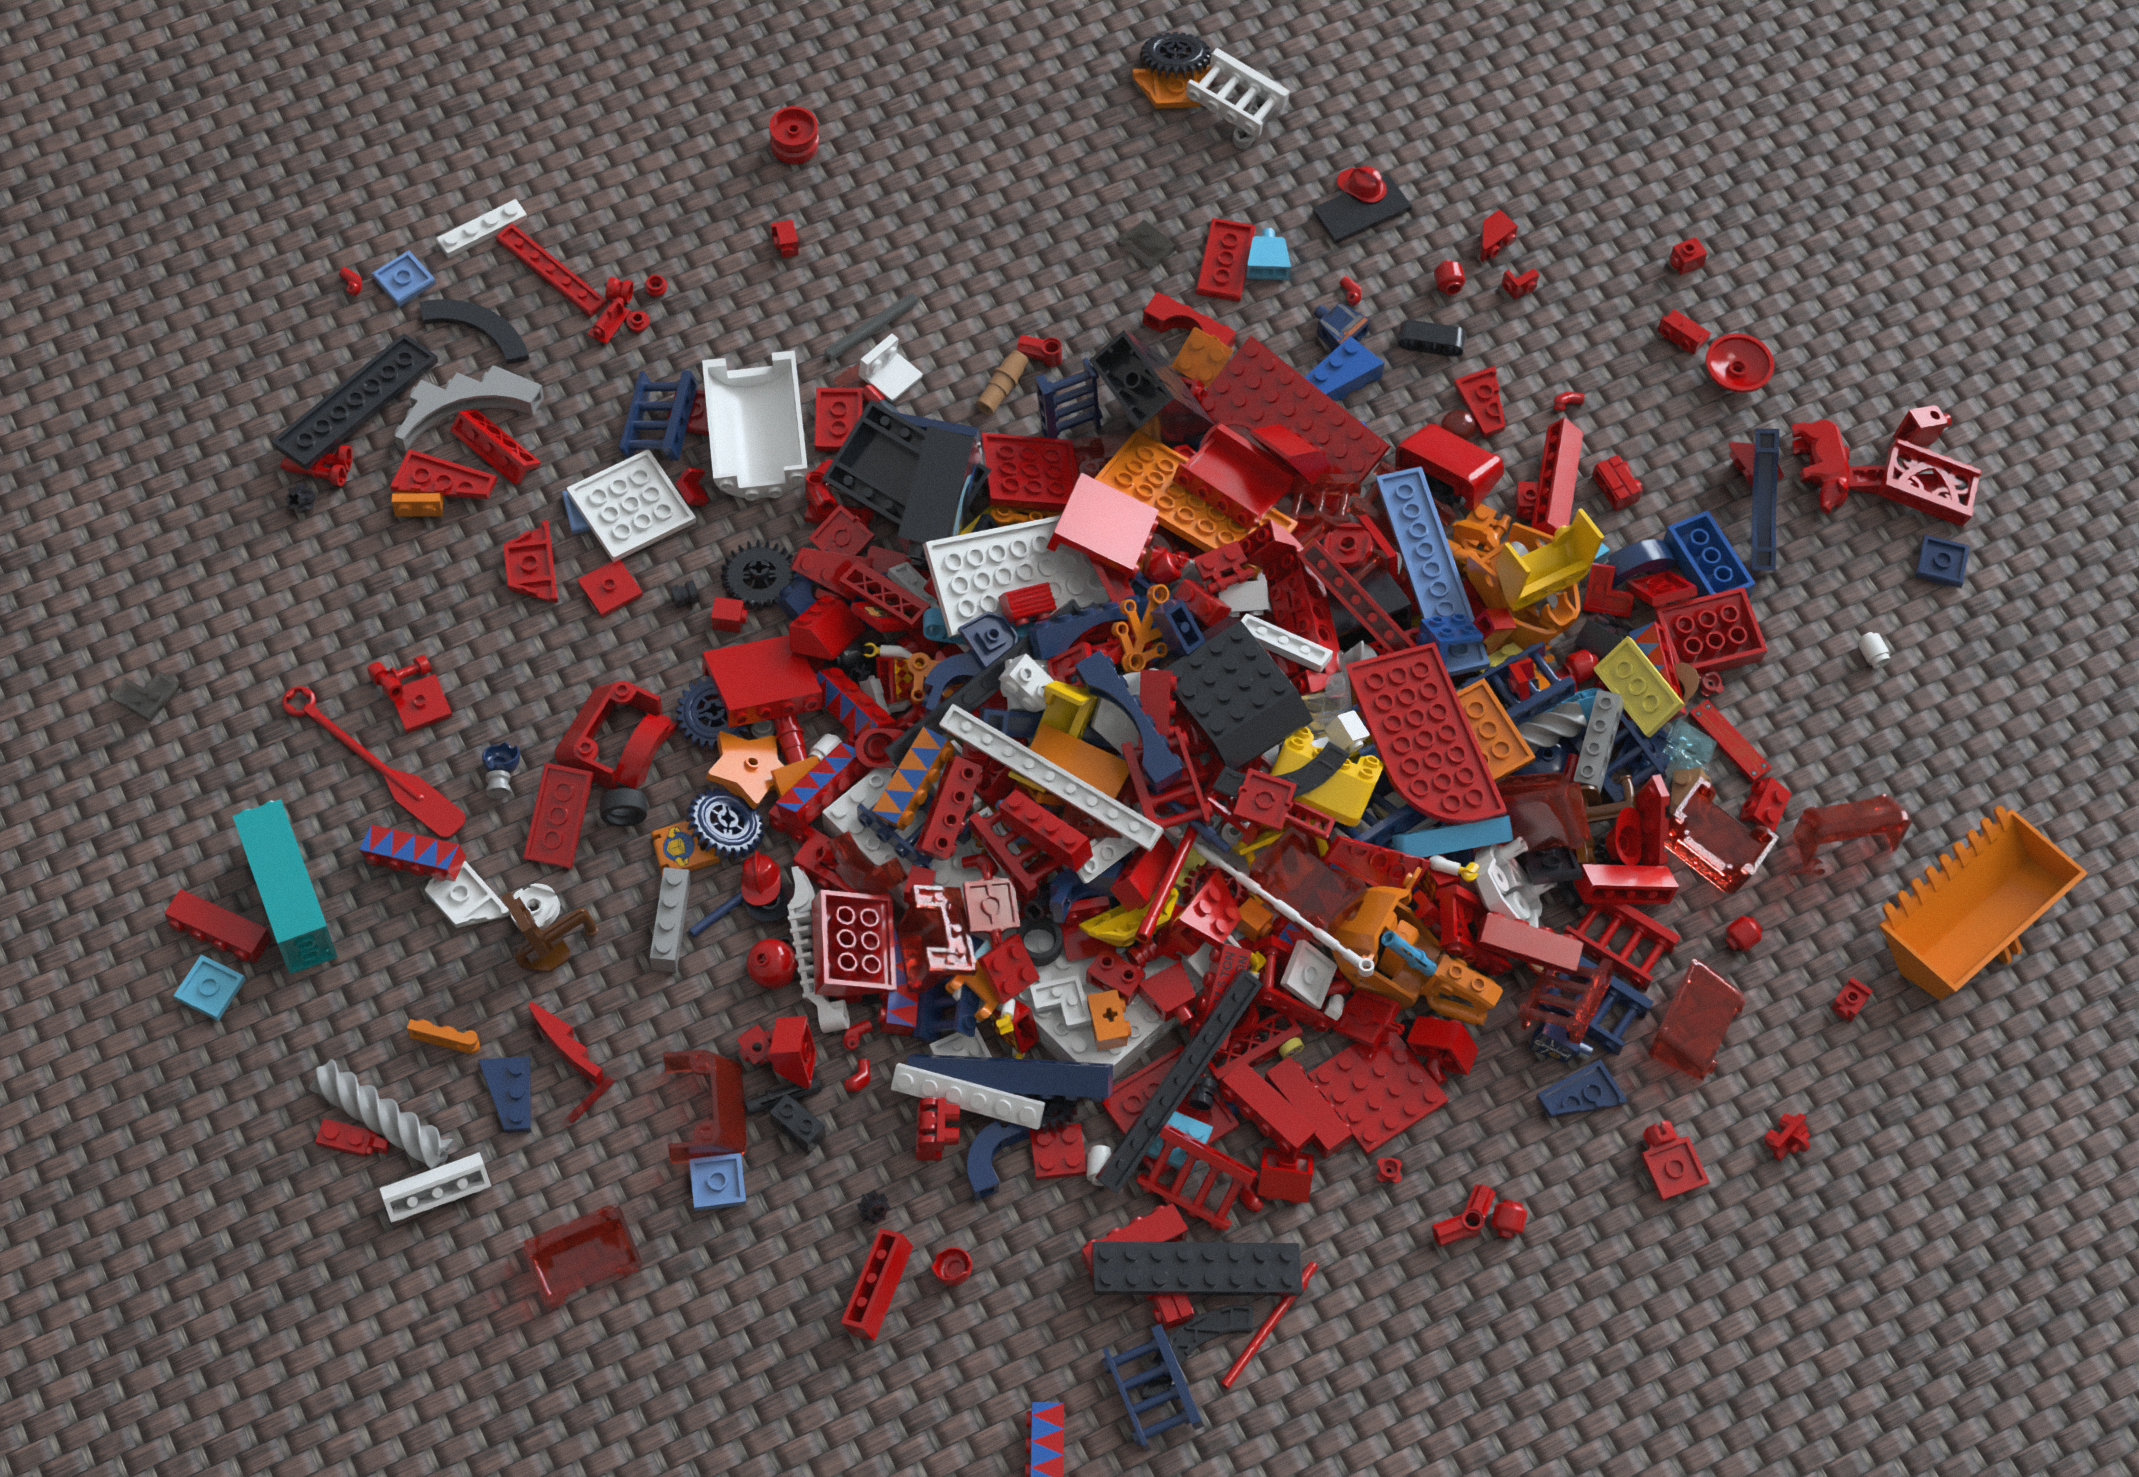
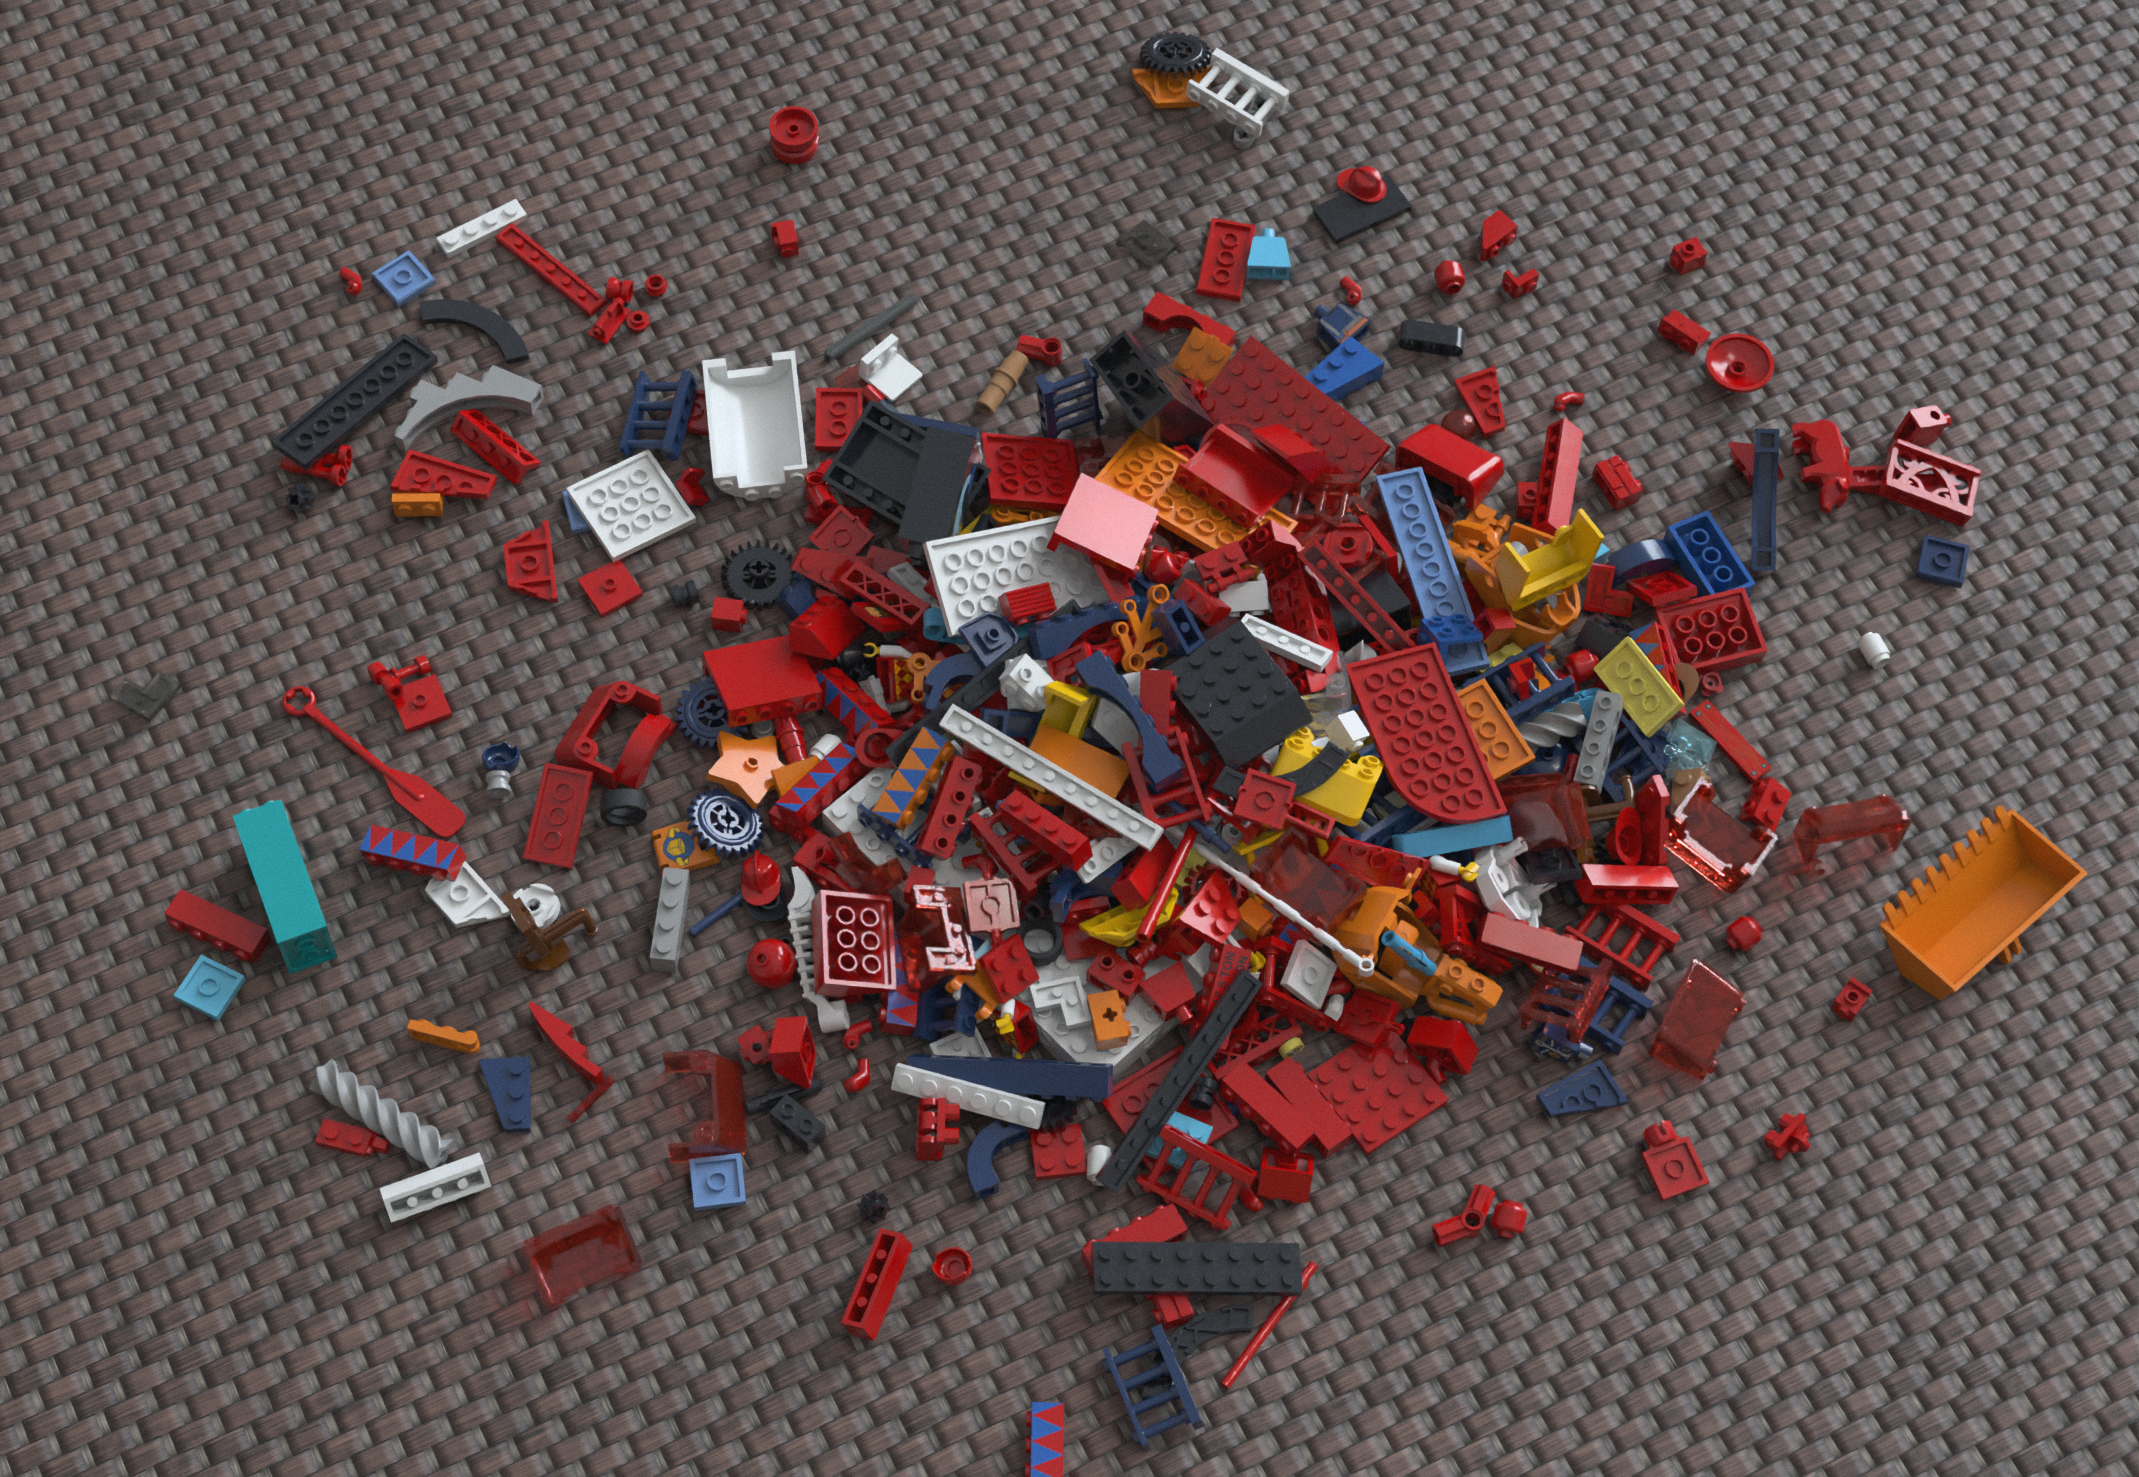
red plate [1376,1158,1402,1184] -> none

